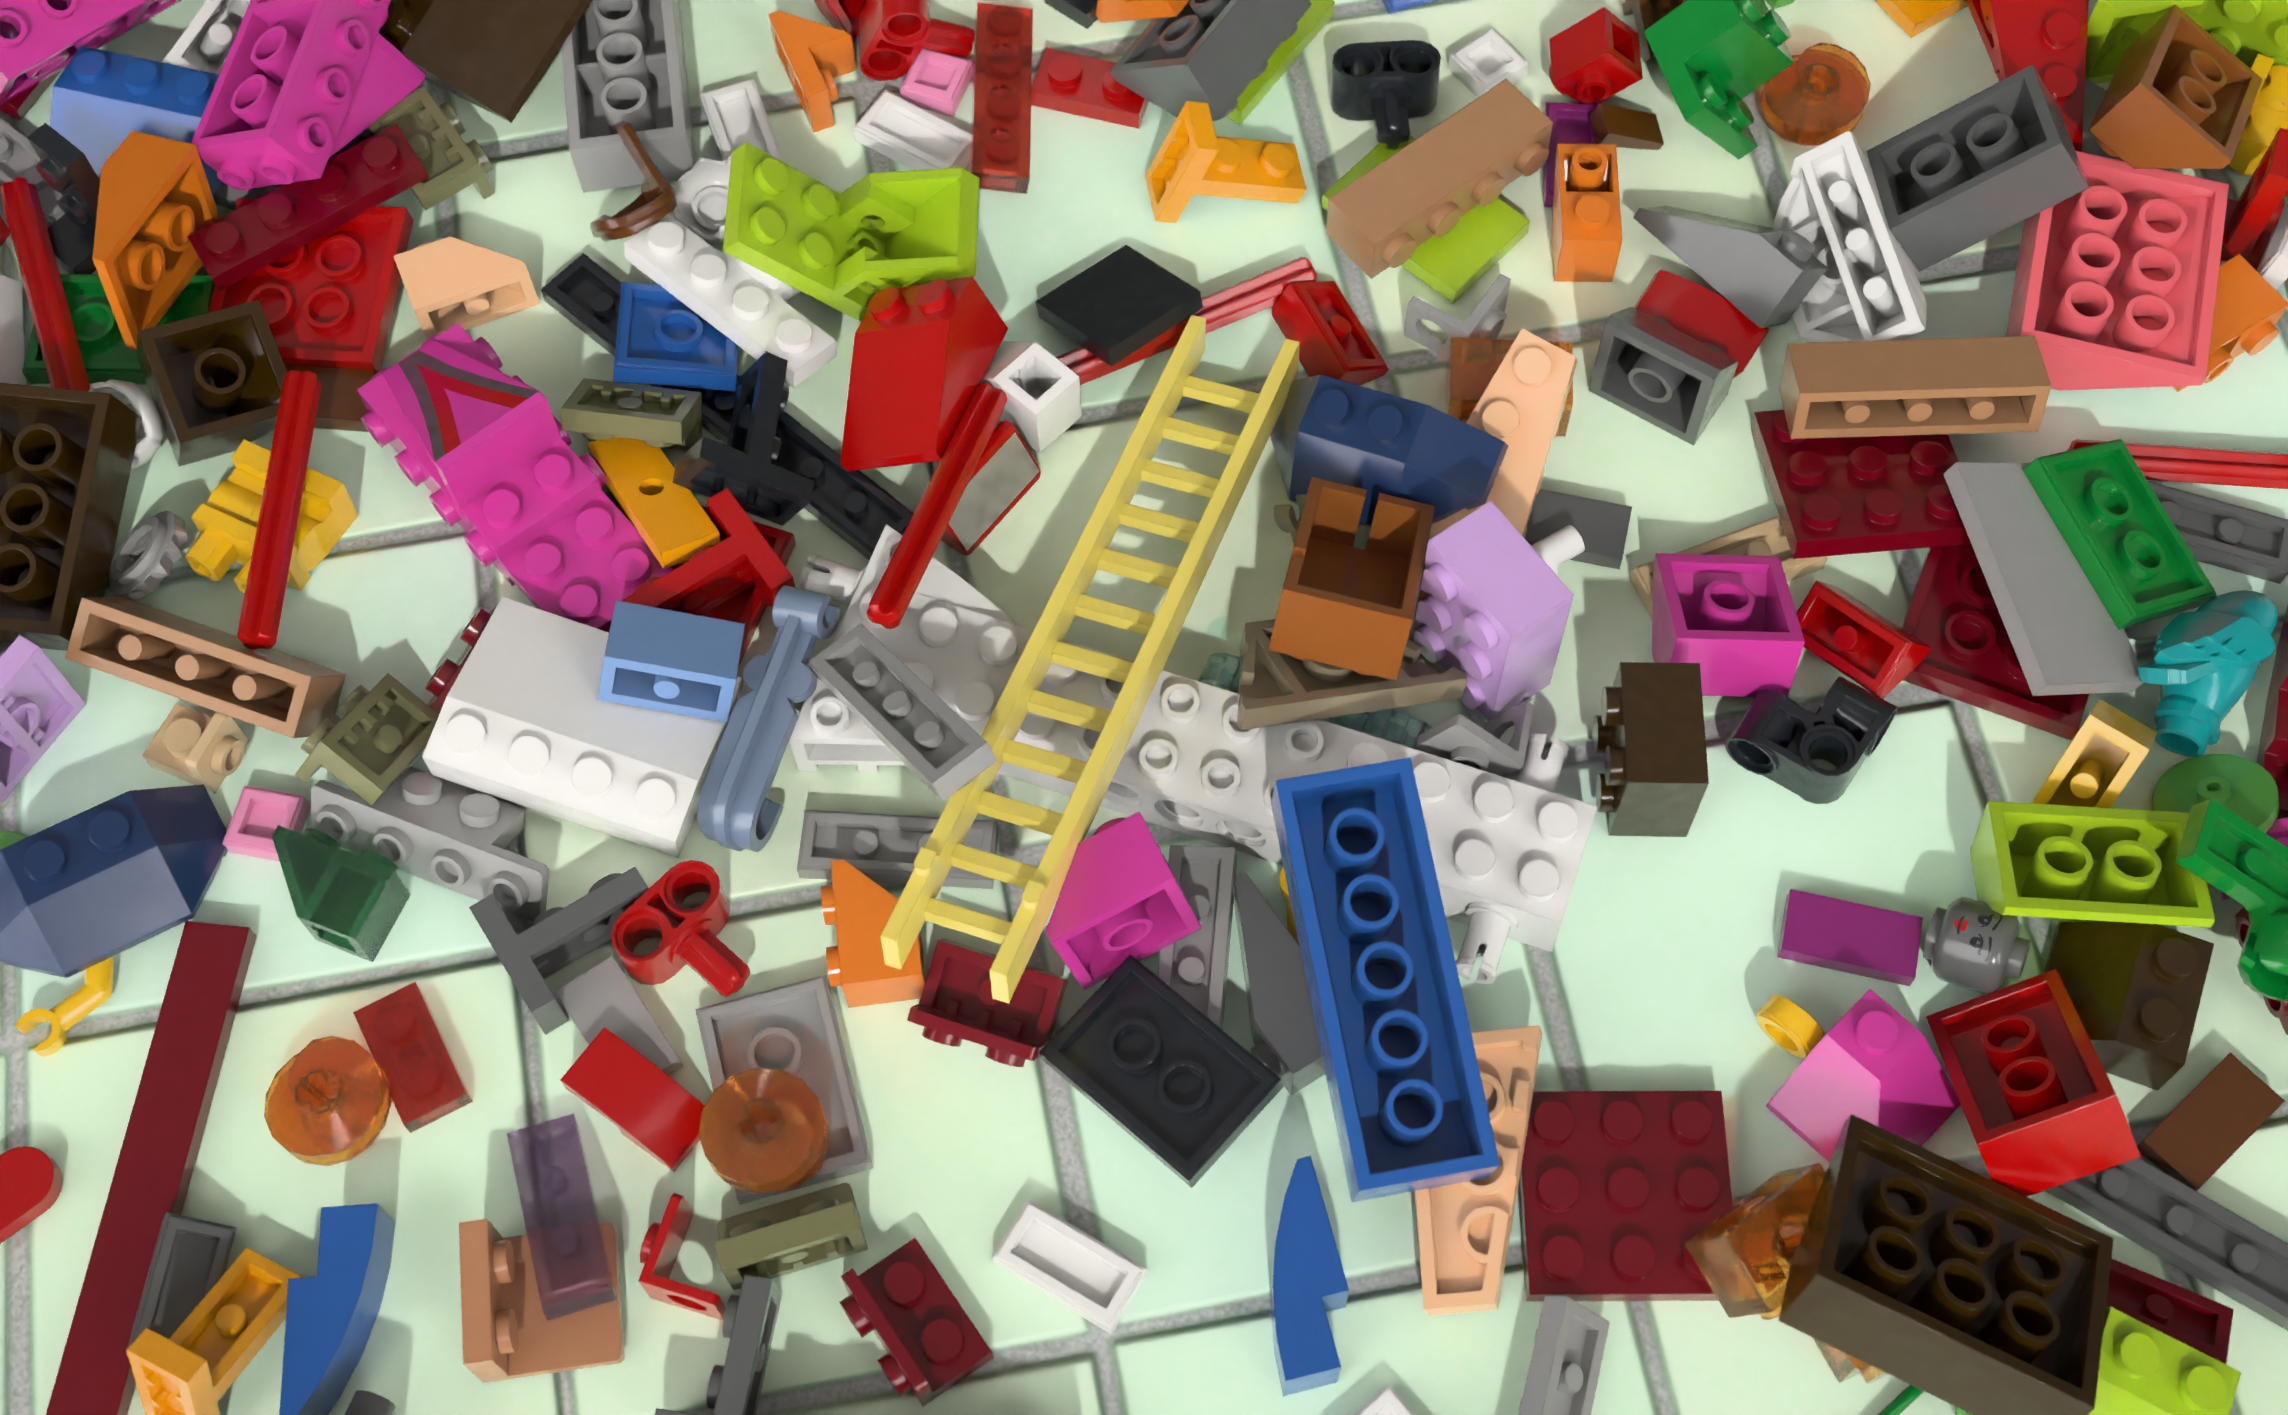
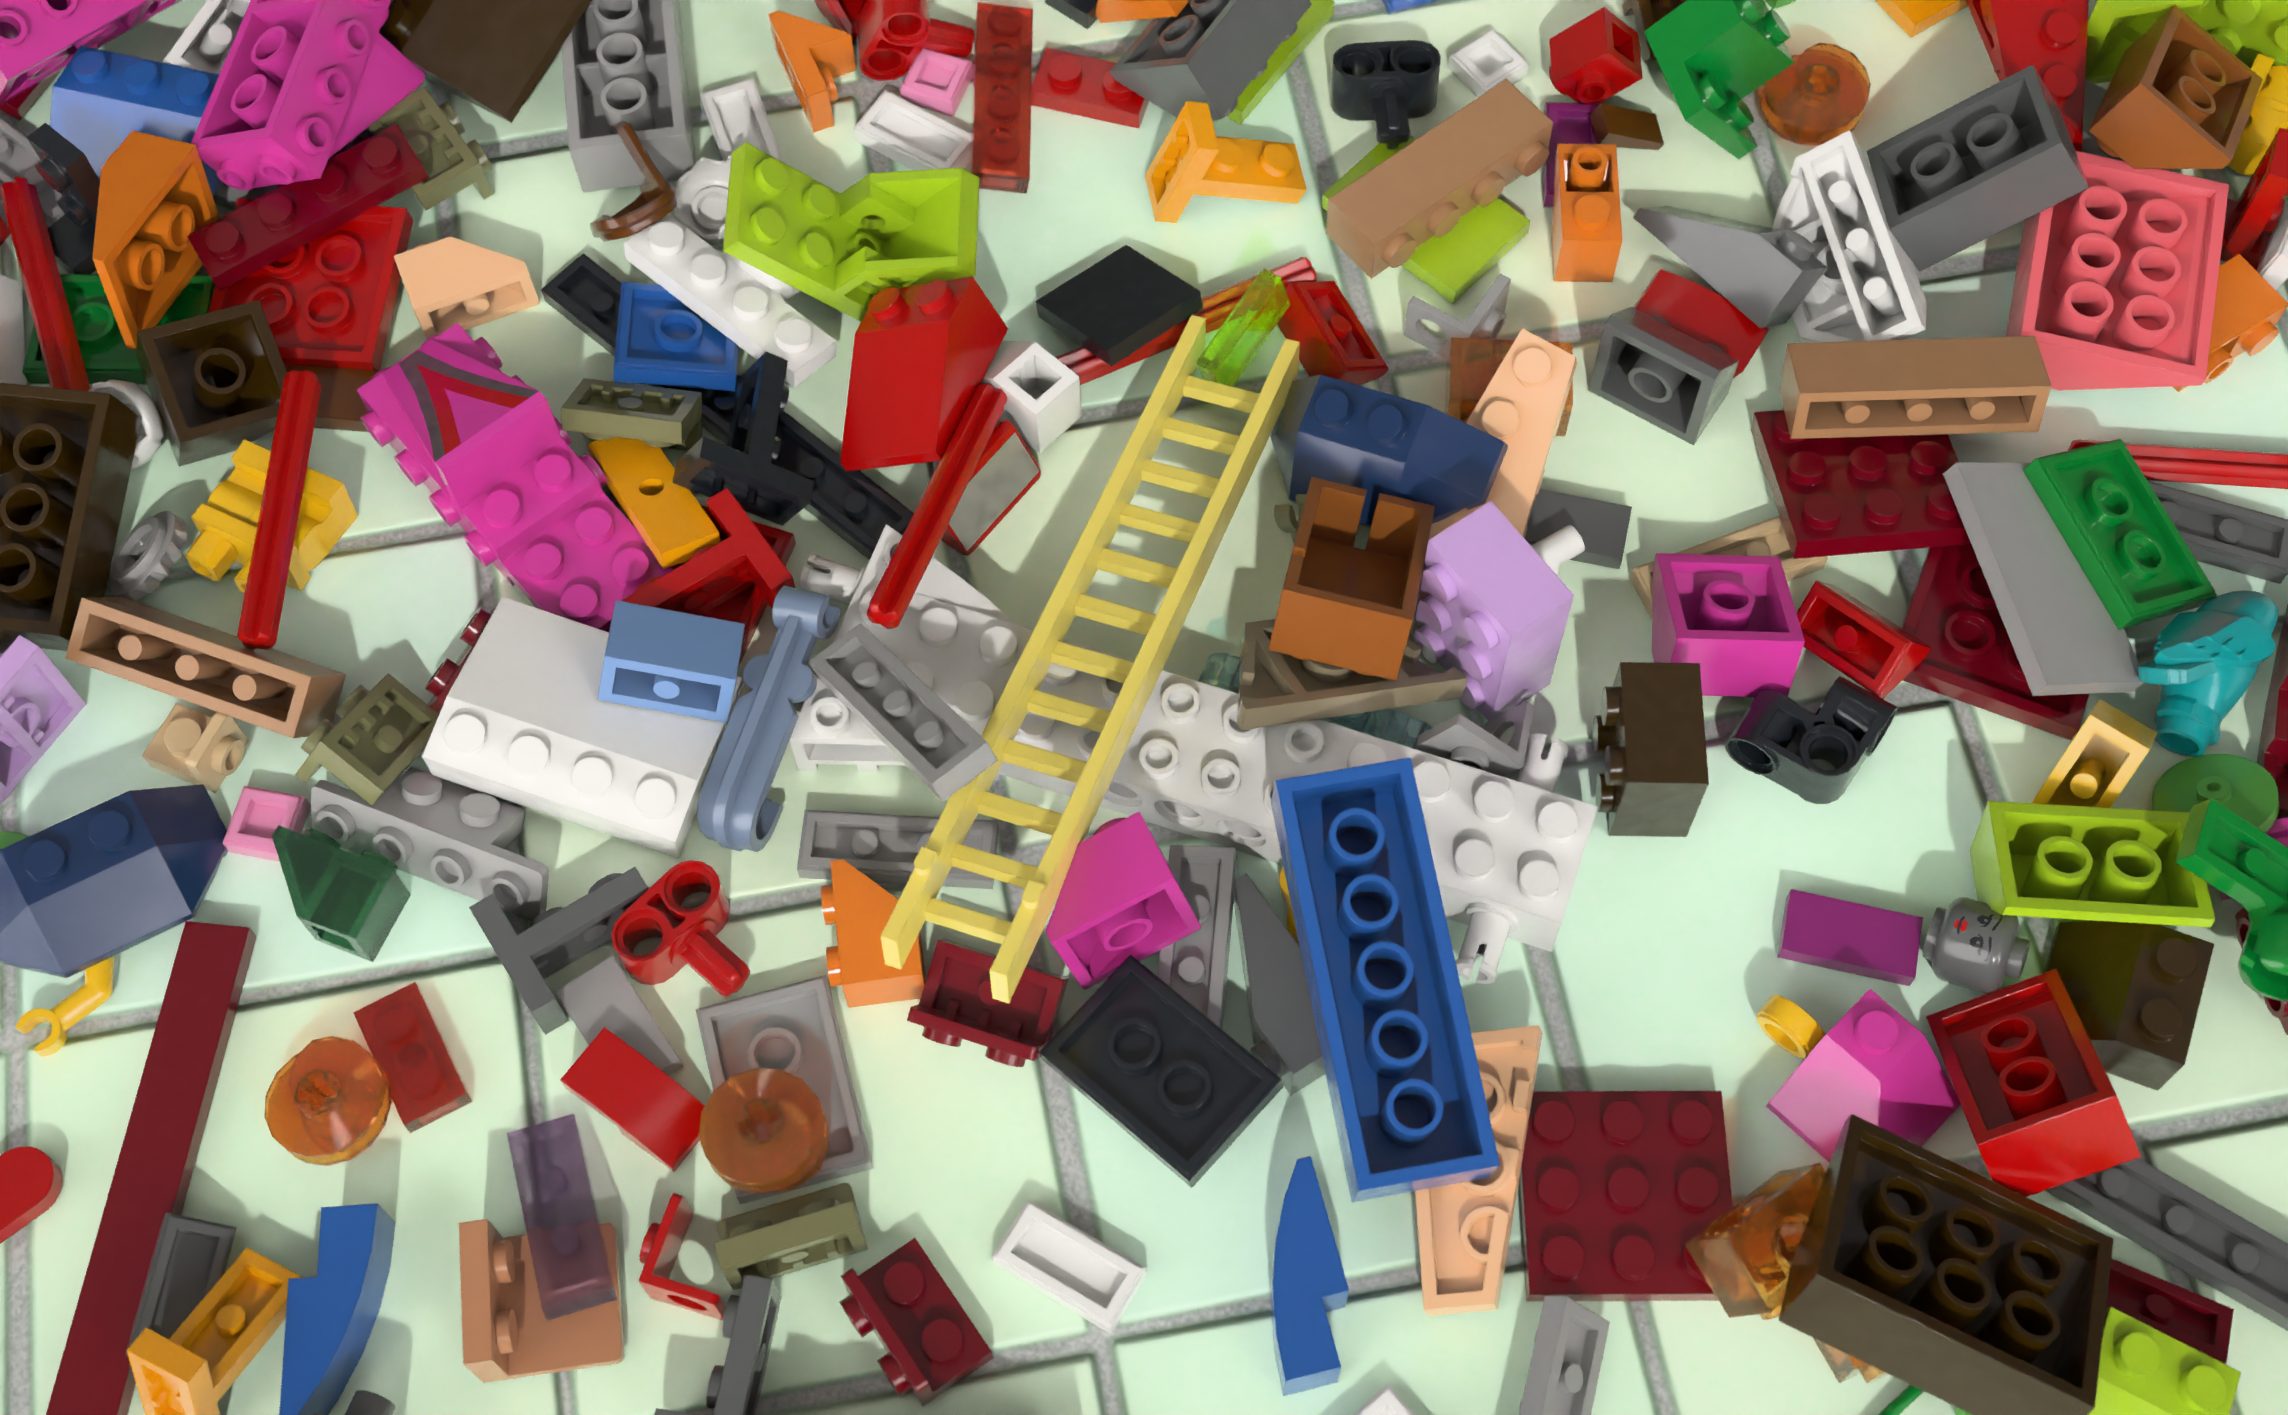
reddish brown tile [2137,1052,2285,1191] -> none
none -> clear neon green tile [1197,268,1290,387]

